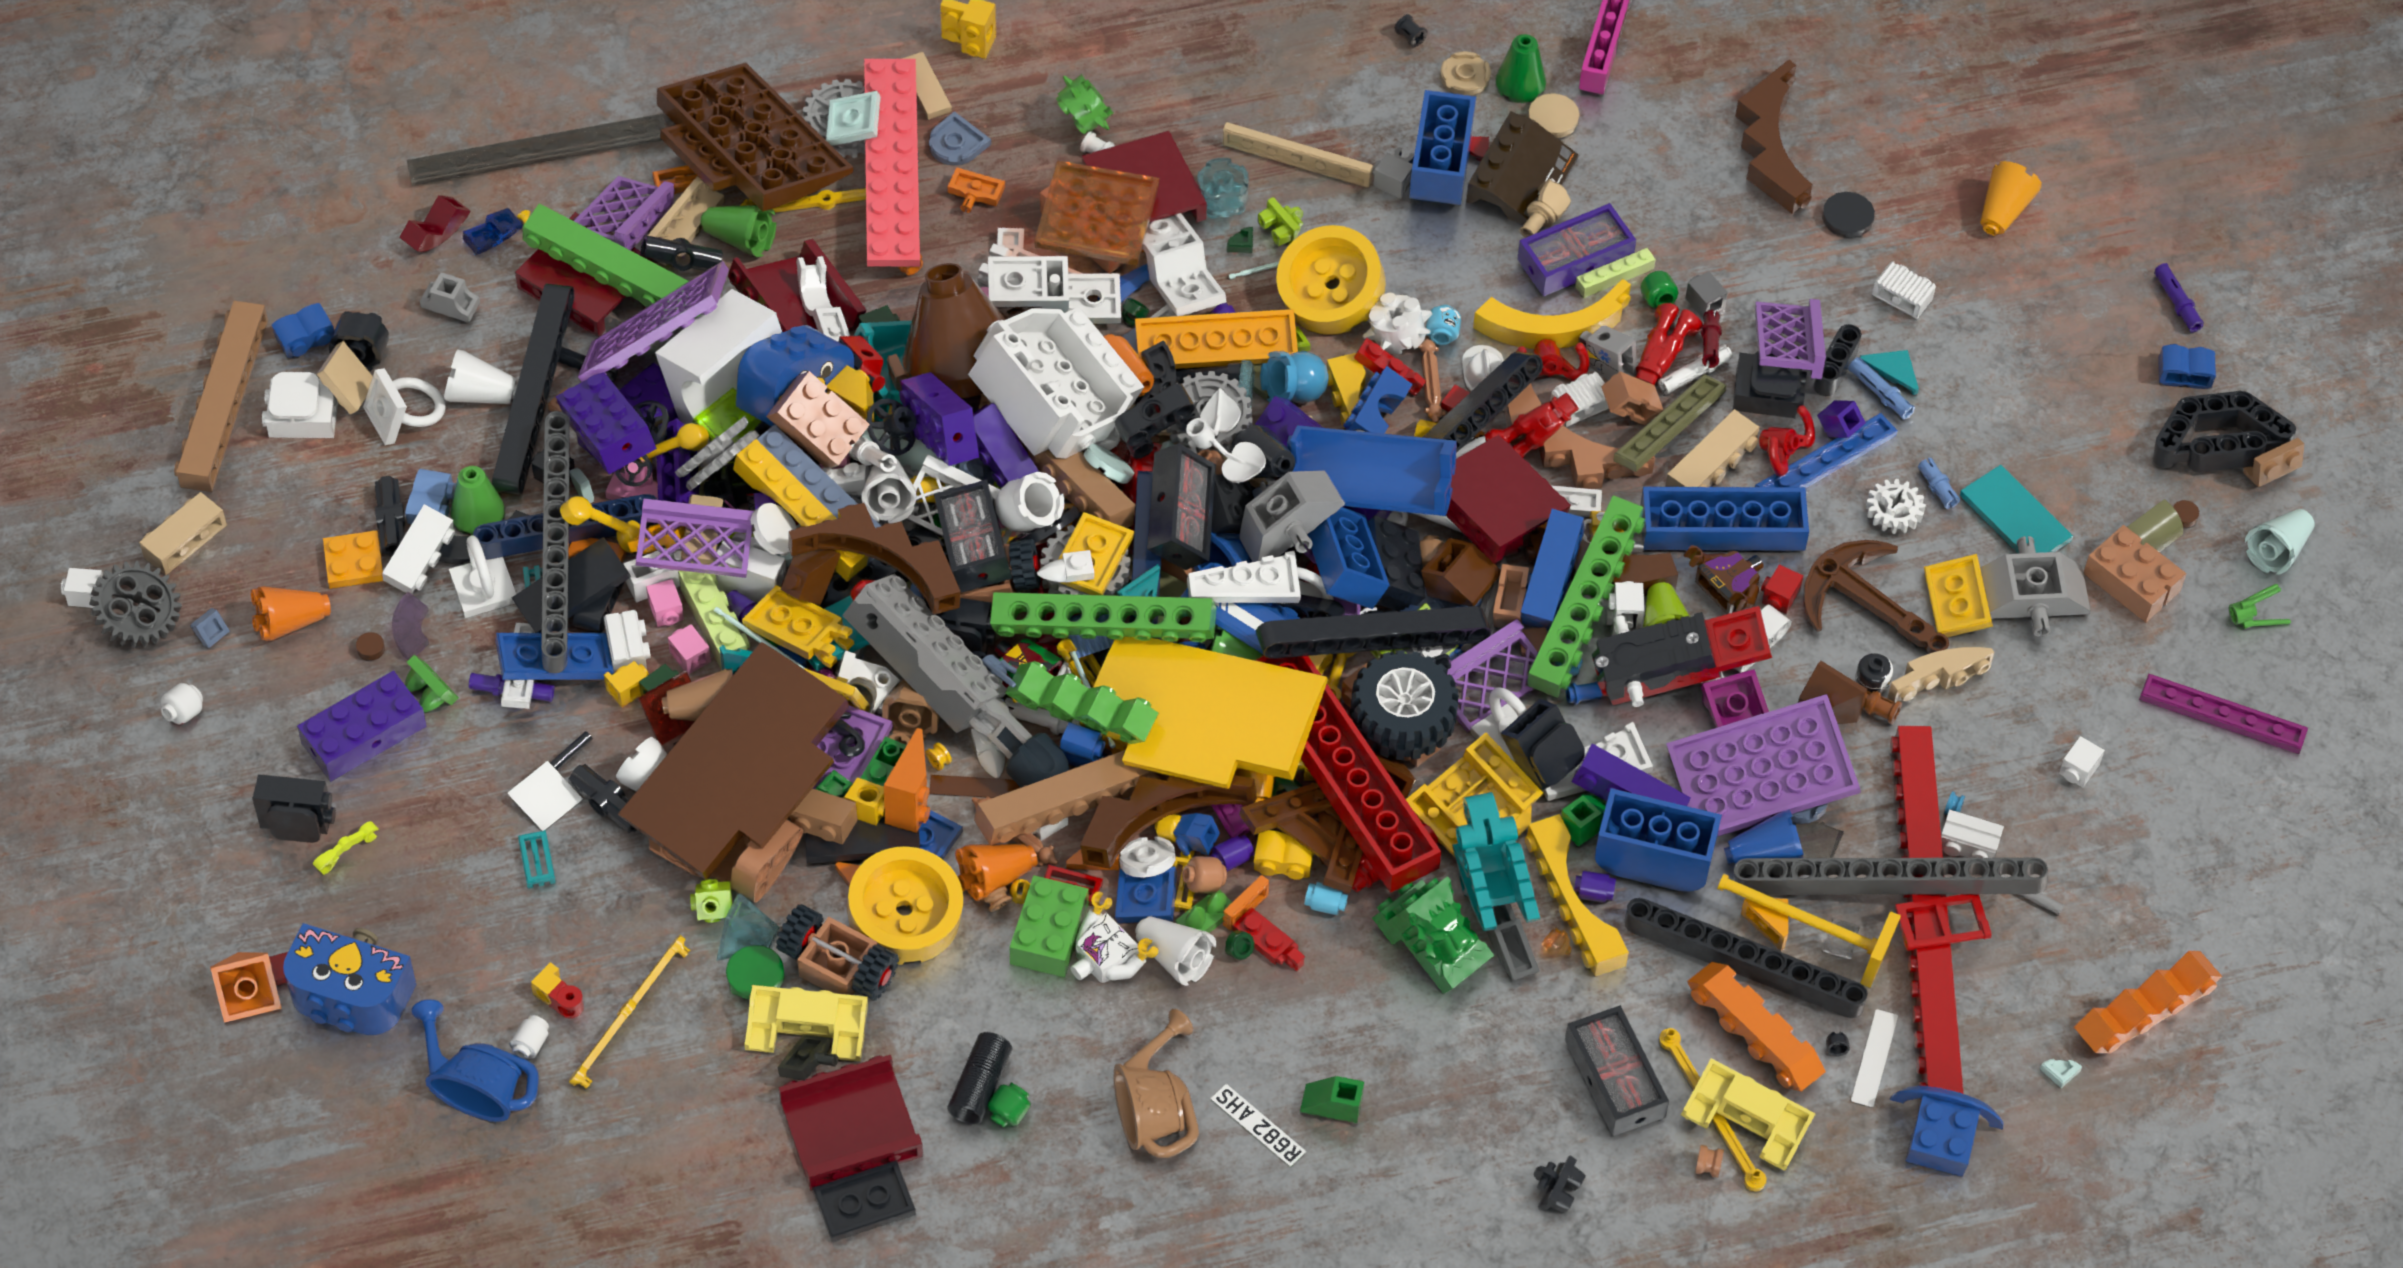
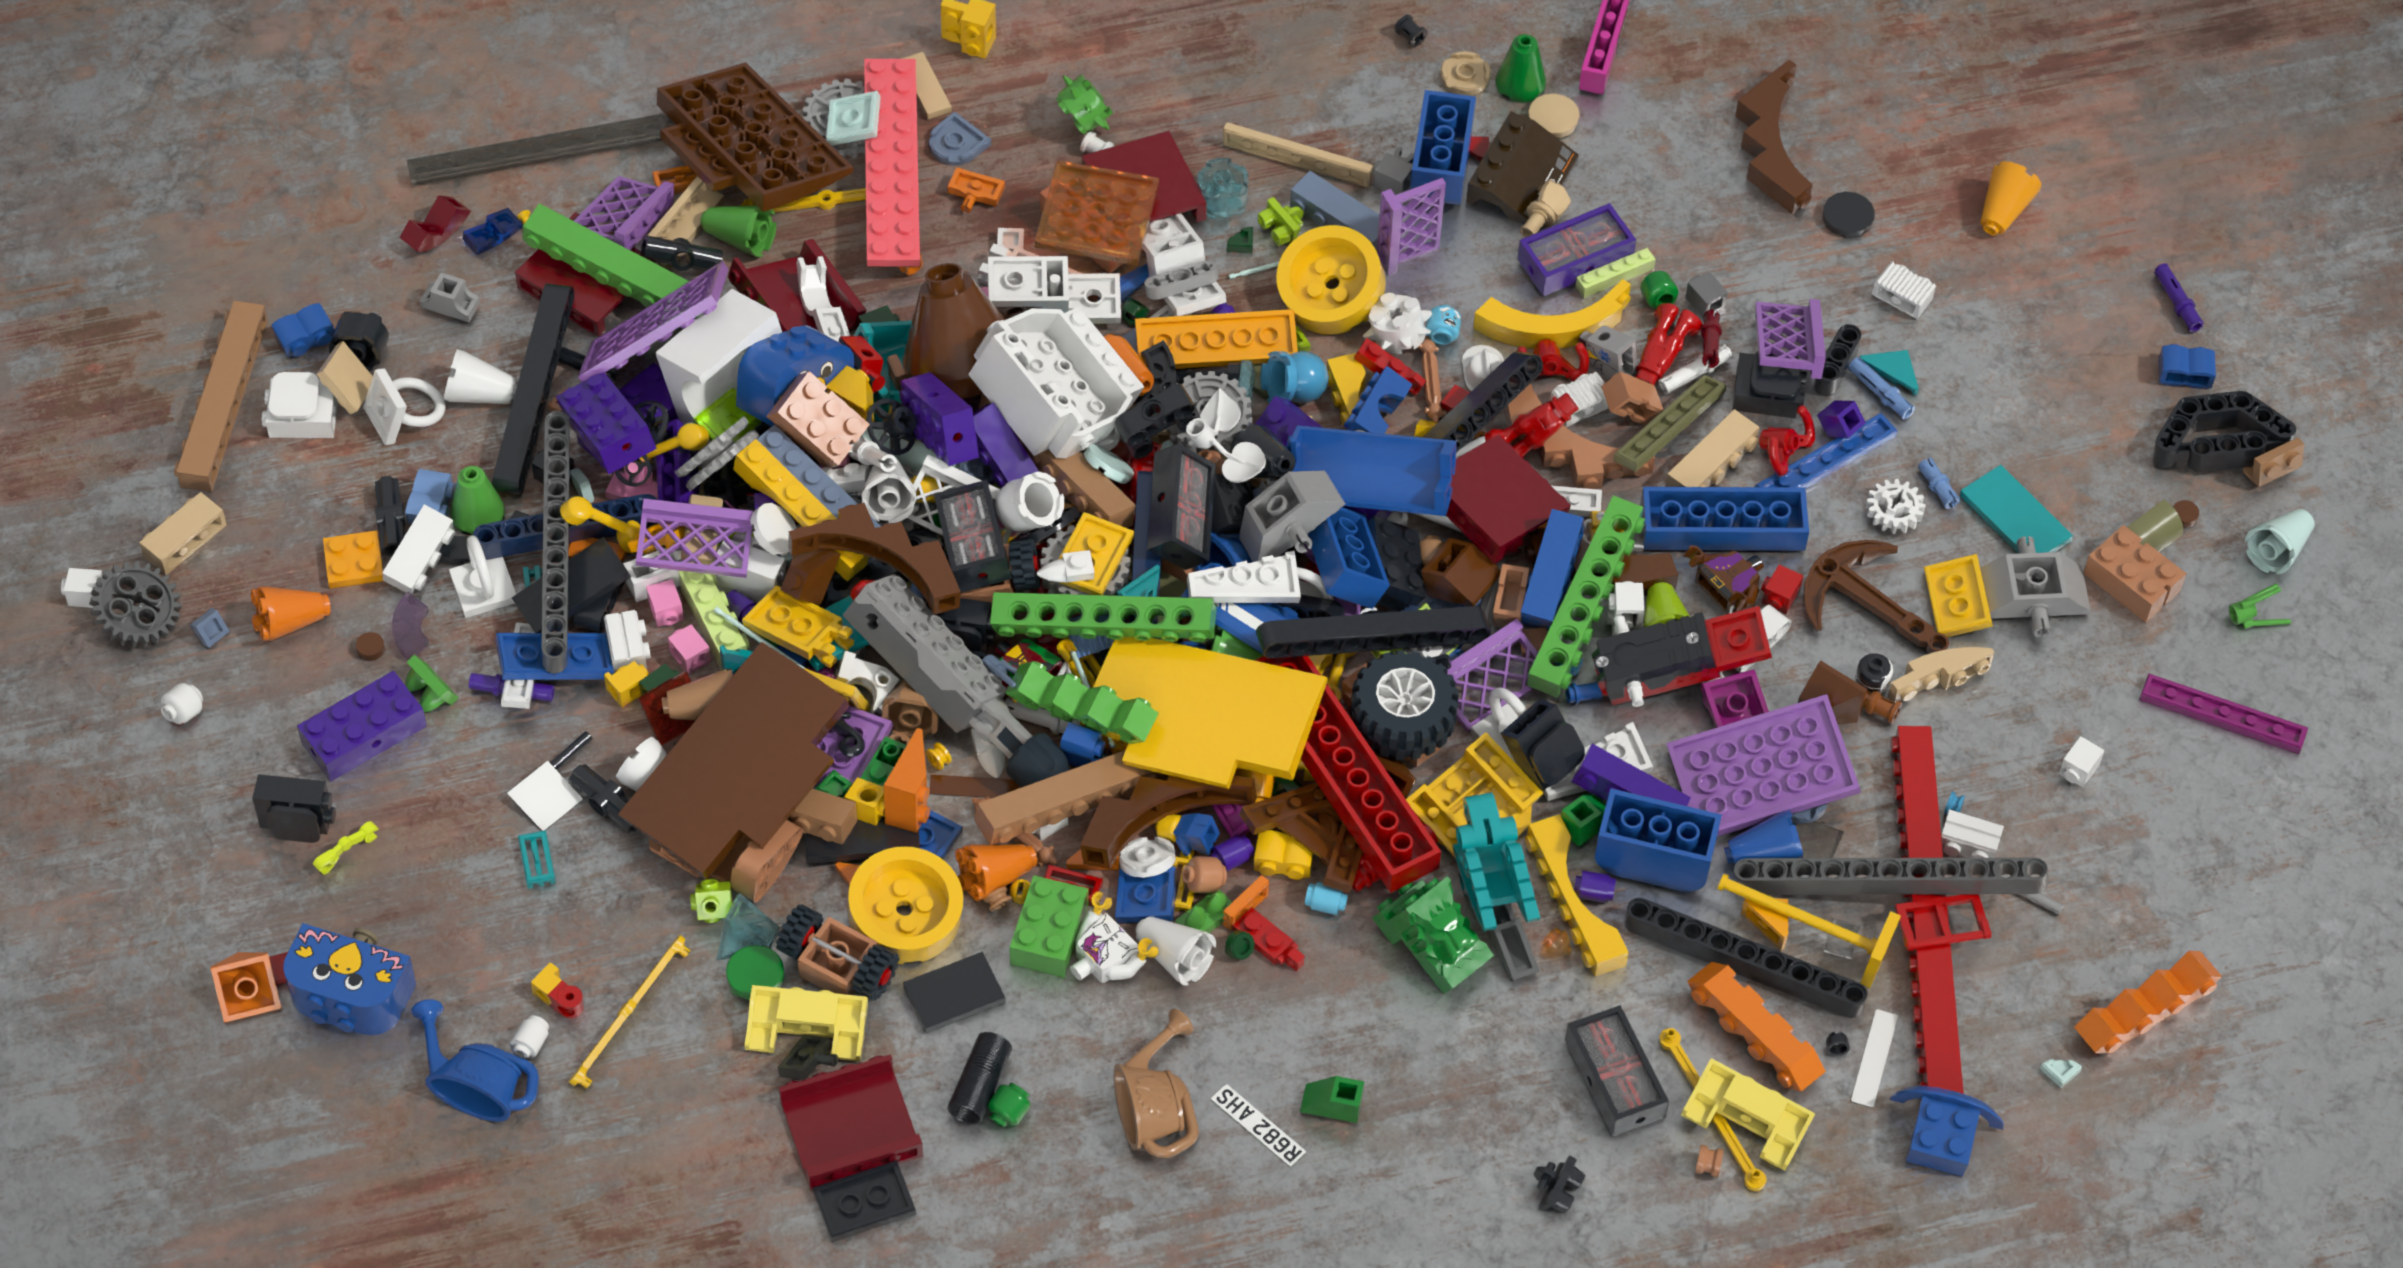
none -> black tile [903,951,1006,1033]
none -> light grey beam [1144,261,1219,300]
none -> sand blue brick [1290,171,1379,251]
none -> medium lavender fence [1377,178,1446,276]

